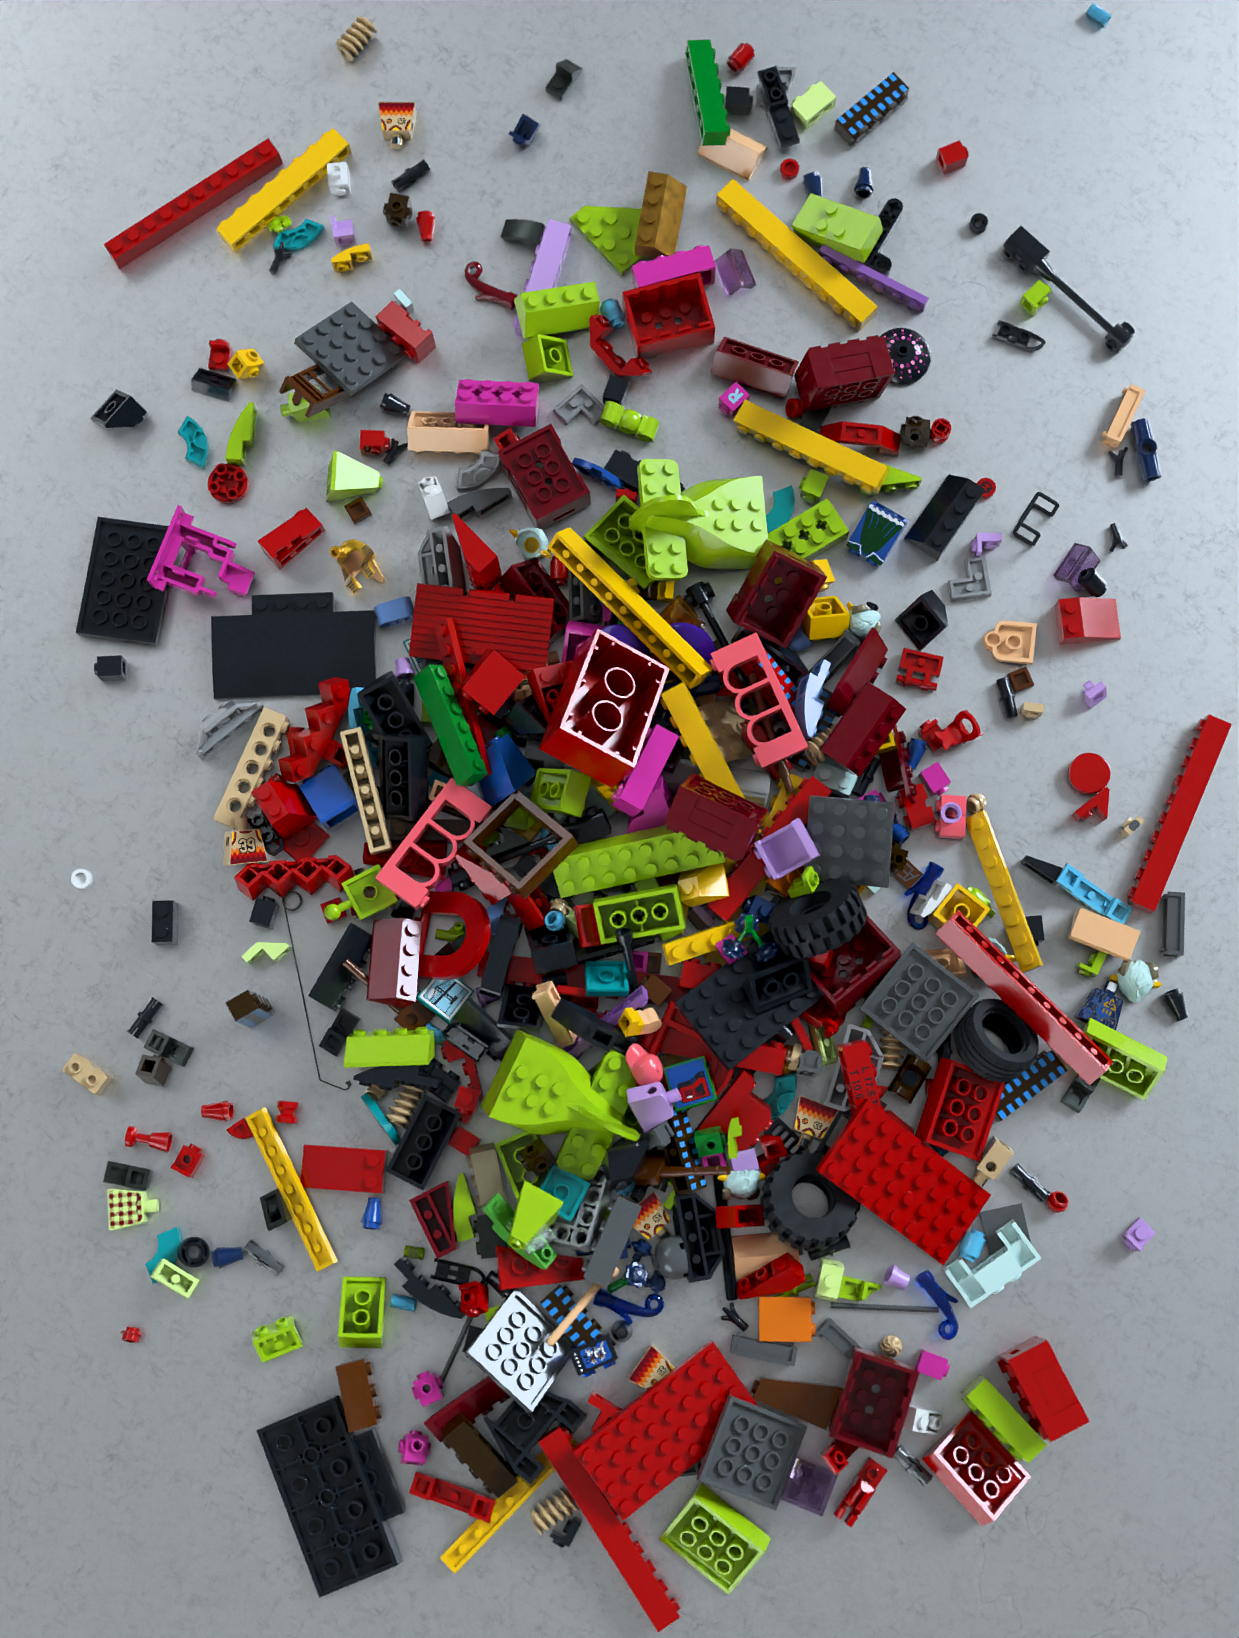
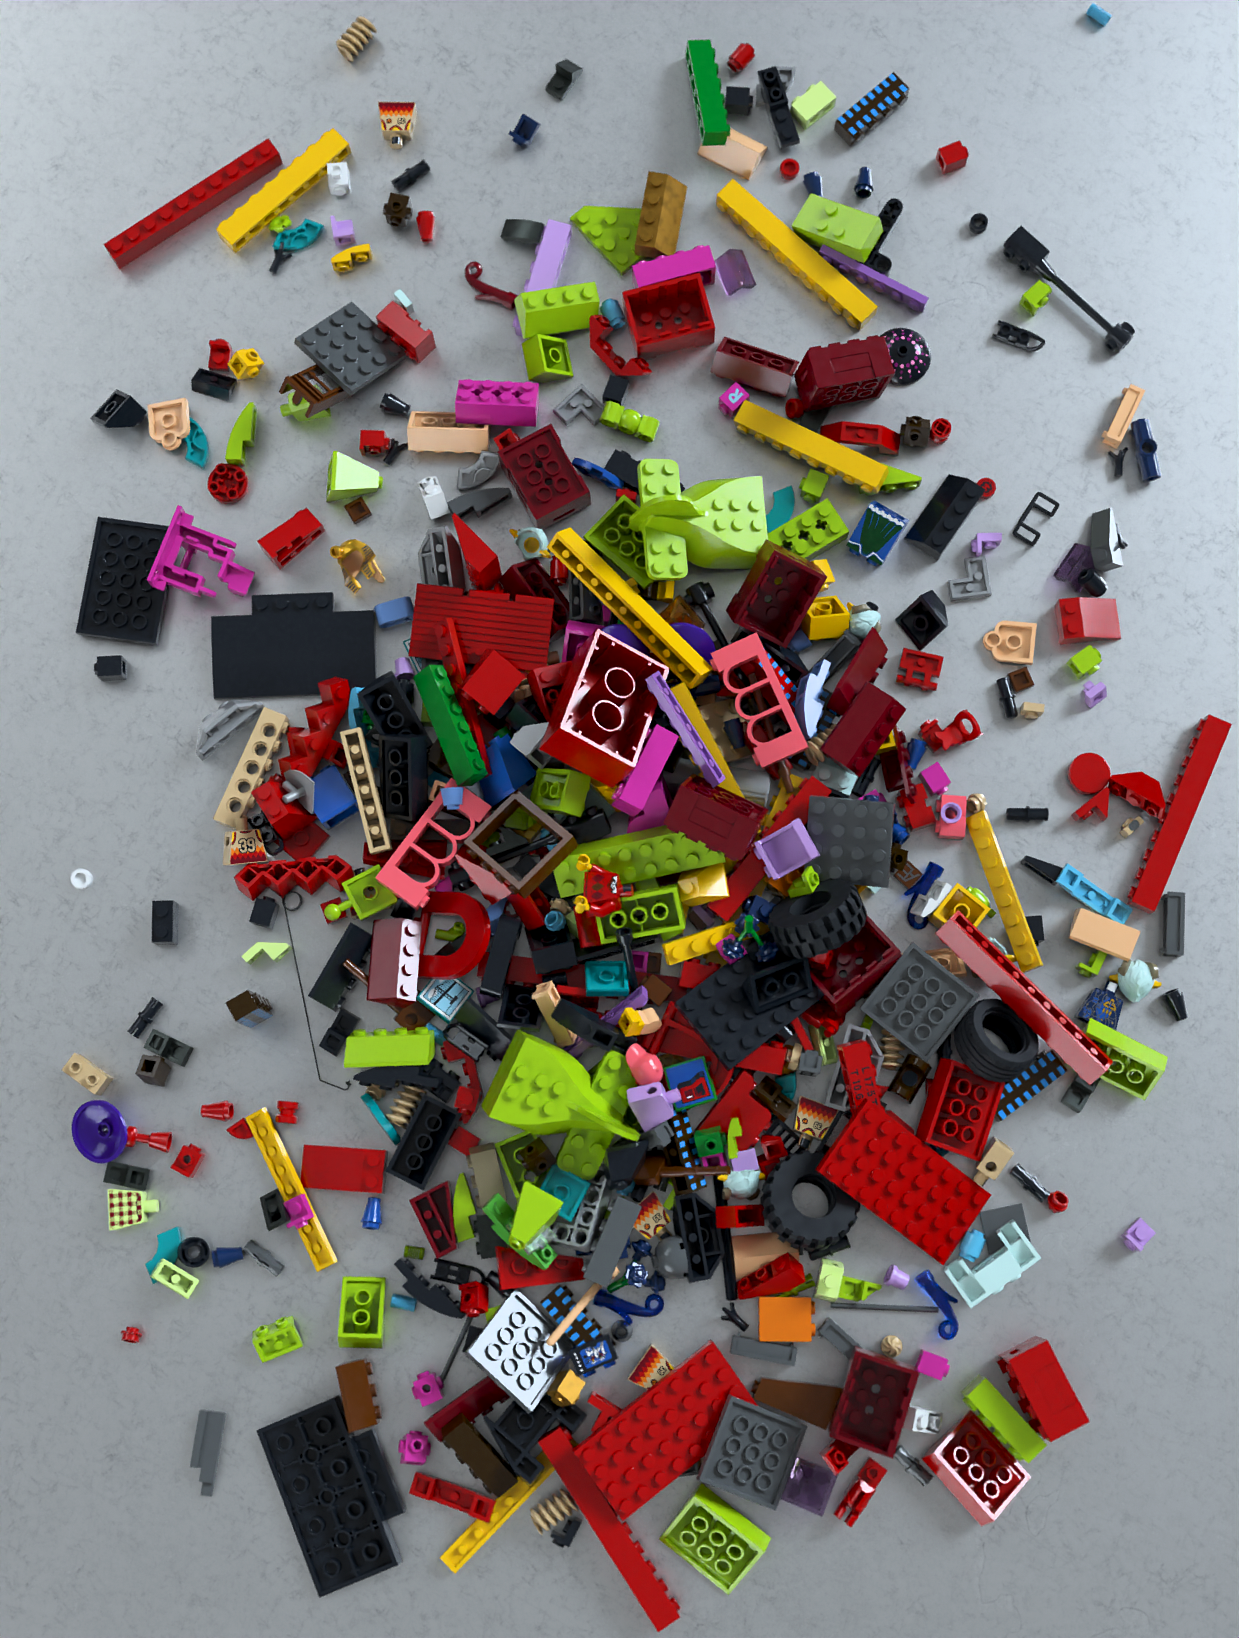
none -> dark purple dish [71,1100,127,1163]
none -> light nougat plate [147,398,190,451]
none -> dark grey piece [190,1409,226,1496]
none -> light grey shield [282,770,315,814]
none -> dark pink bracket [283,1193,314,1229]
none -> medium blue hat [440,787,464,810]
none -> light grey slope [509,722,553,770]
none -> brick [546,1369,586,1407]
none -> red torso [574,854,634,918]
none -> medium lavender plate [645,671,725,788]
none -> dark blue cone [723,718,745,750]
none -> dark brown slope [754,1075,797,1122]
none -> black axle [1006,806,1049,823]
none -> lime brick [1067,645,1102,679]
none -> dark grey slope [1091,508,1123,572]
none -> red slope [1108,772,1166,820]

